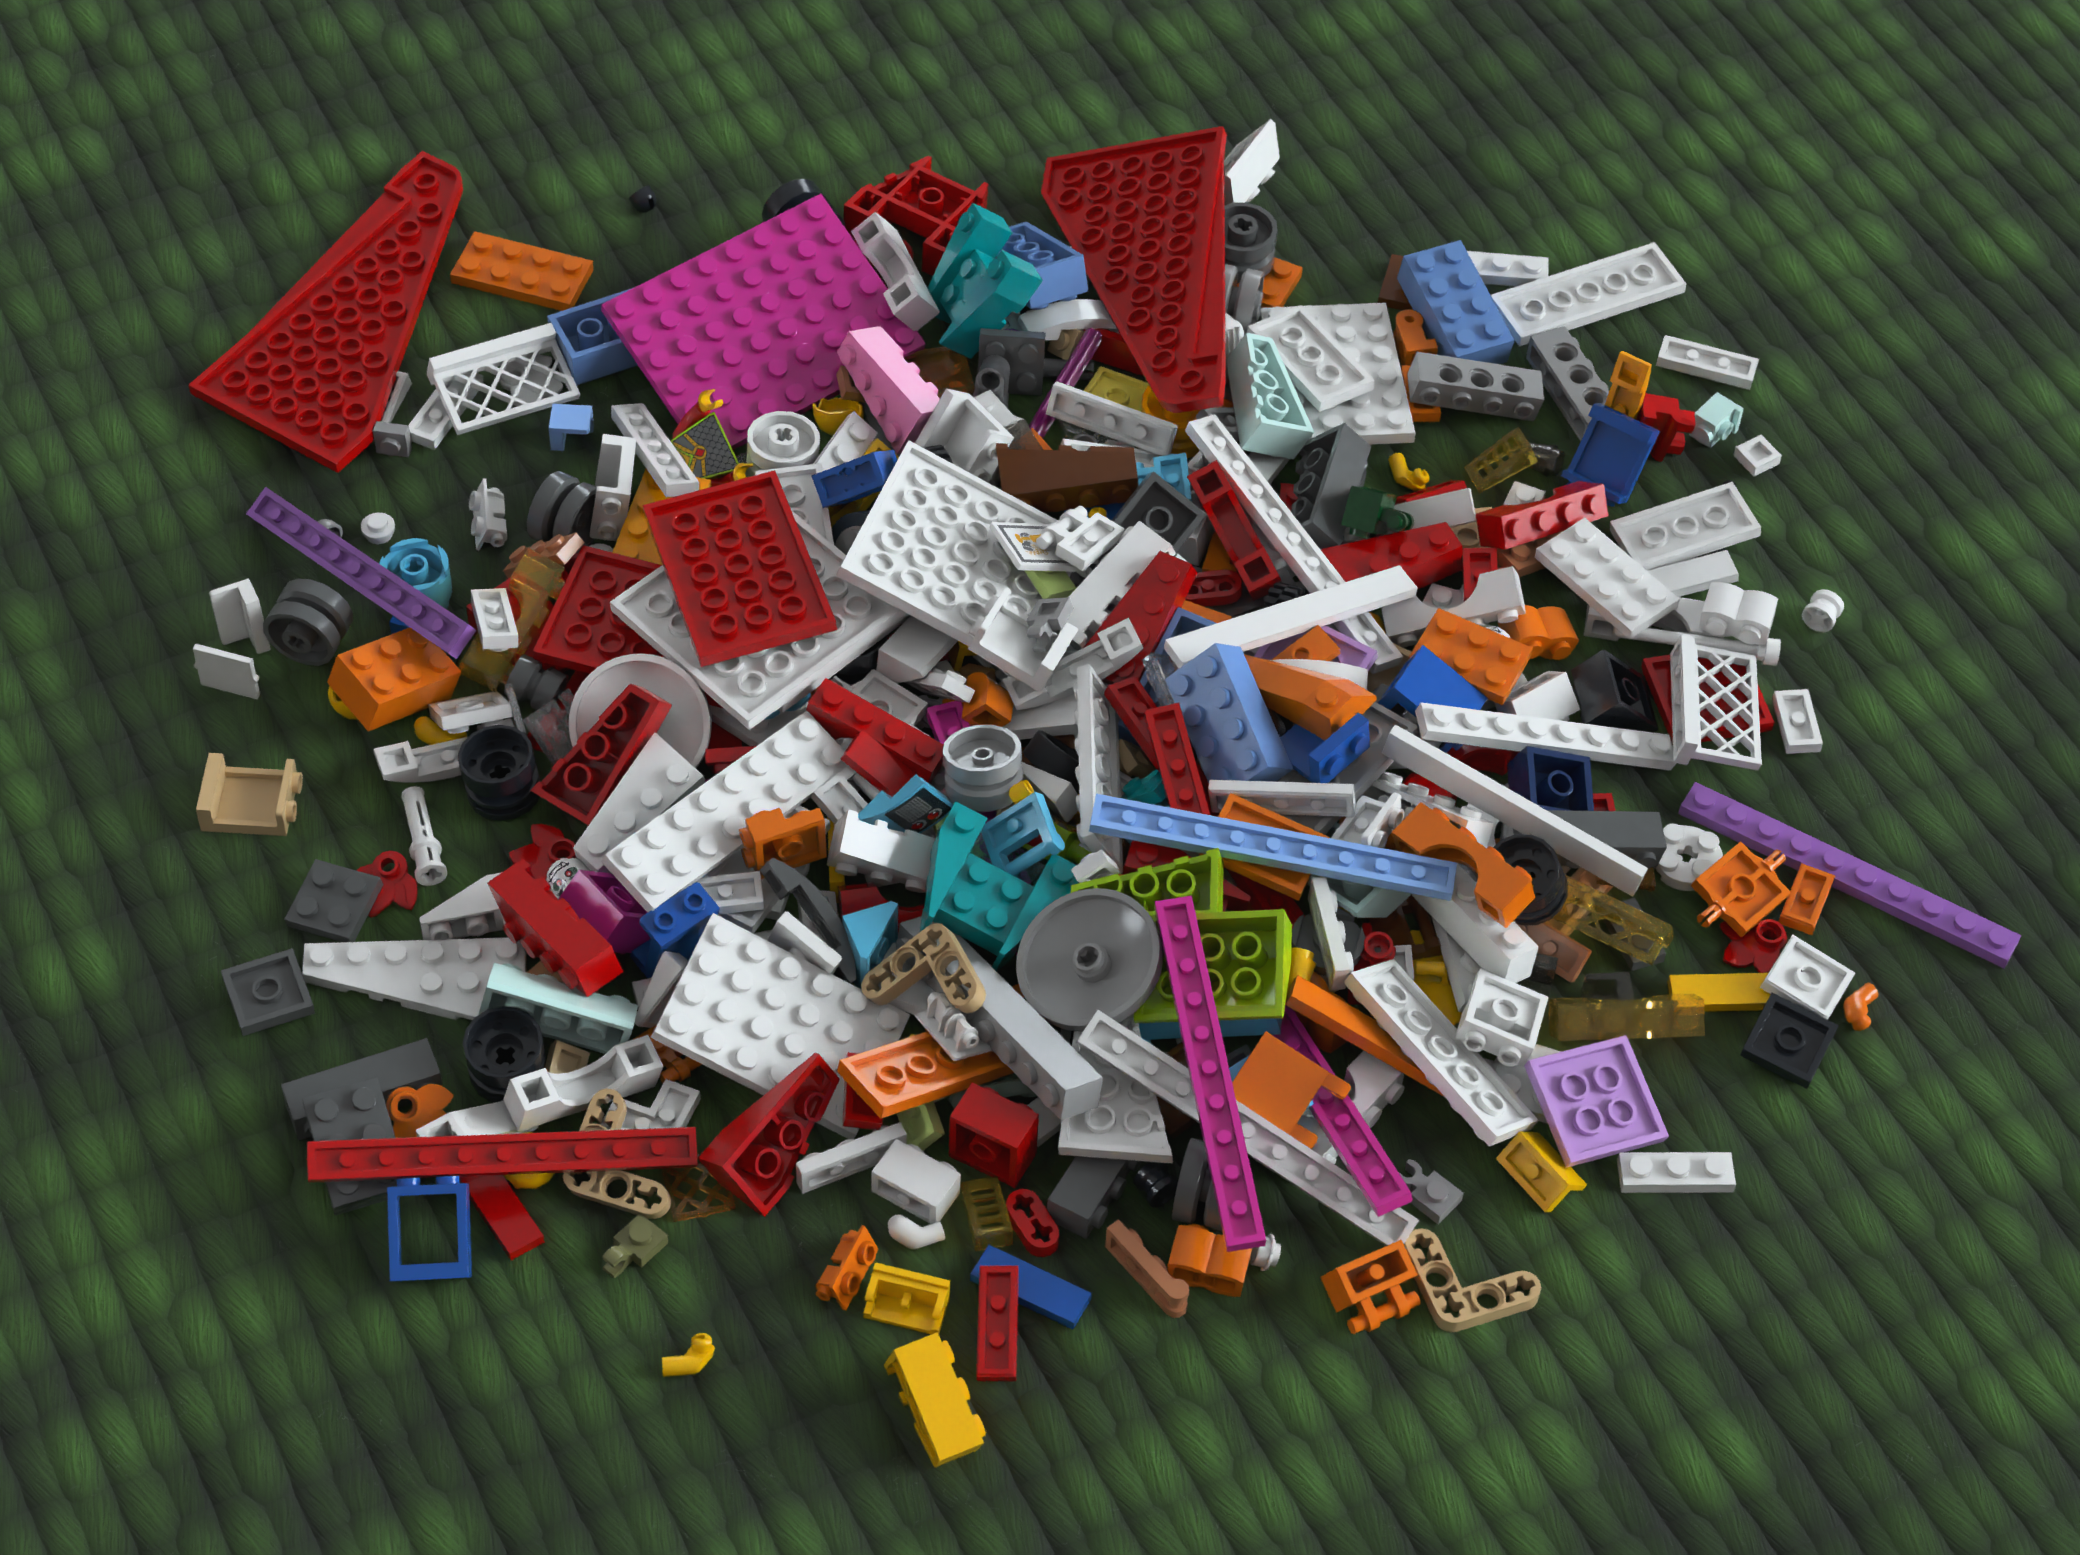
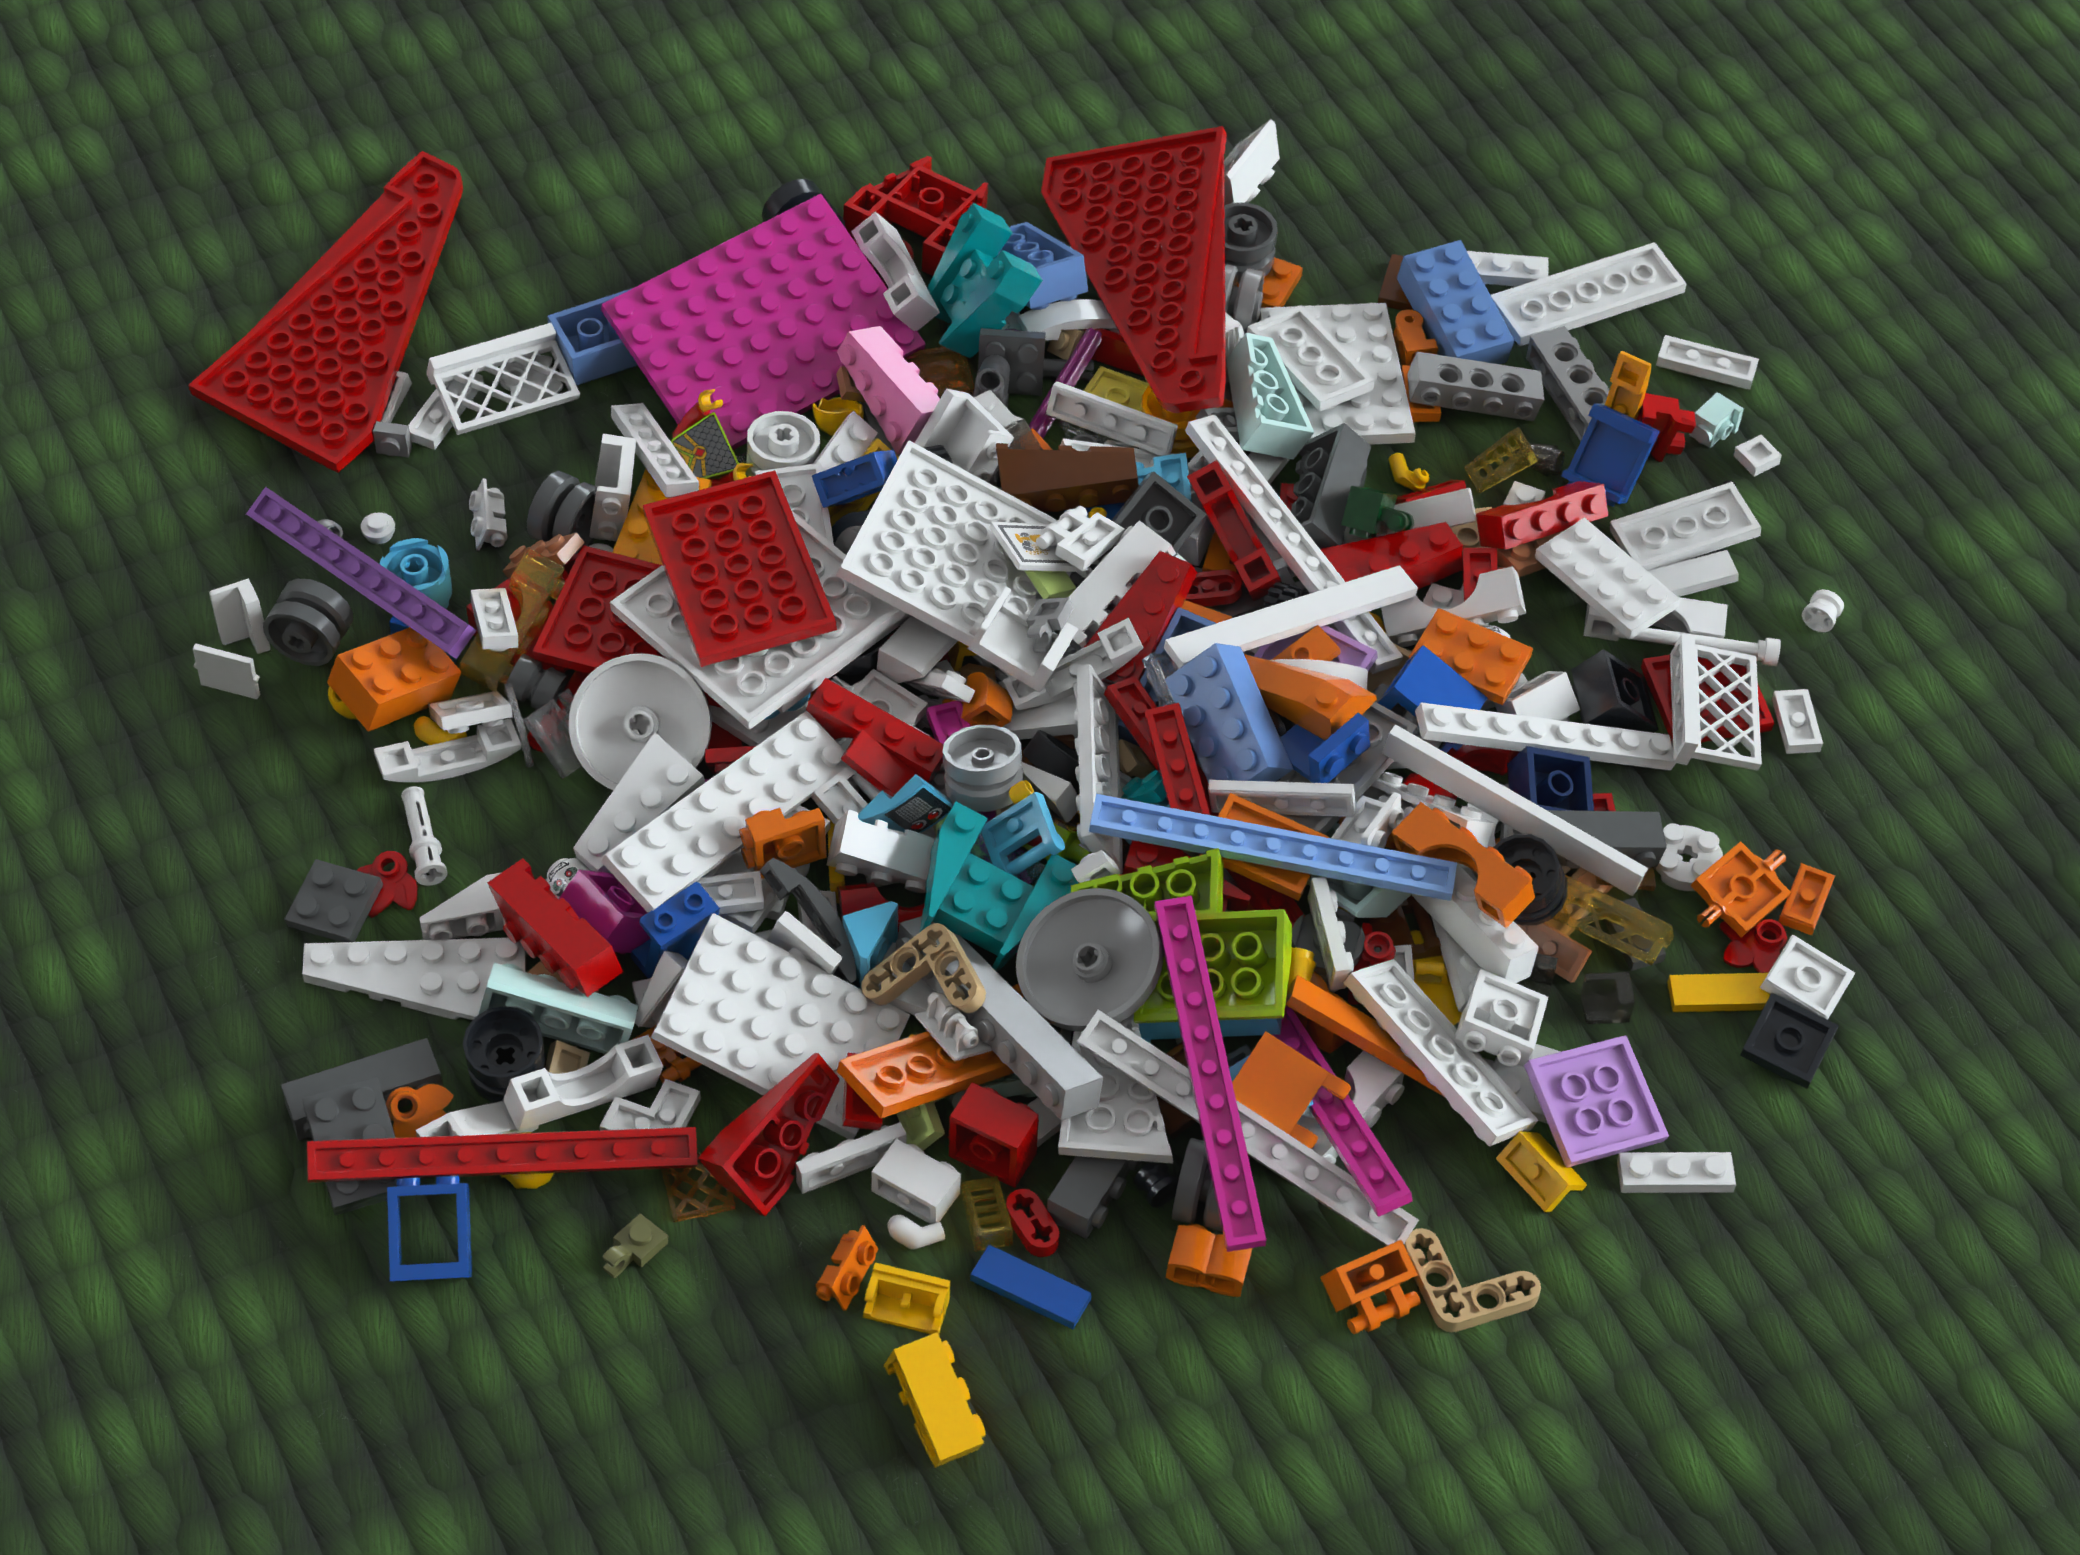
tan panel [196,753,303,836] -> none
dark grey plate [221,948,315,1036] -> none
orange plate [450,231,594,311] -> none
black wheel [458,725,540,821] -> none
red tile [459,1175,544,1260] -> none
red plate [509,824,576,880] -> none
red wedge [530,683,672,826] -> none
light blue panel [549,404,594,451] -> none
tan beam [563,1088,671,1219] -> none
black hinge [629,186,657,213] -> none
yellow arm [662,1333,715,1377] -> none
red tile [976,1266,1019,1381] -> none
nougat plate [1105,1220,1189,1318] -> none
white plate [1250,1234,1281,1271] -> none
light grey plate [1398,1159,1464,1224] -> none
orange brick [1497,605,1579,660] -> none
clear yellow arch [1549,994,1705,1041] -> none
medium lavender plate [1678,782,2021,969] -> none
white brick [1699,582,1778,645] -> none
orange arm [1843,983,1879,1031] -> none

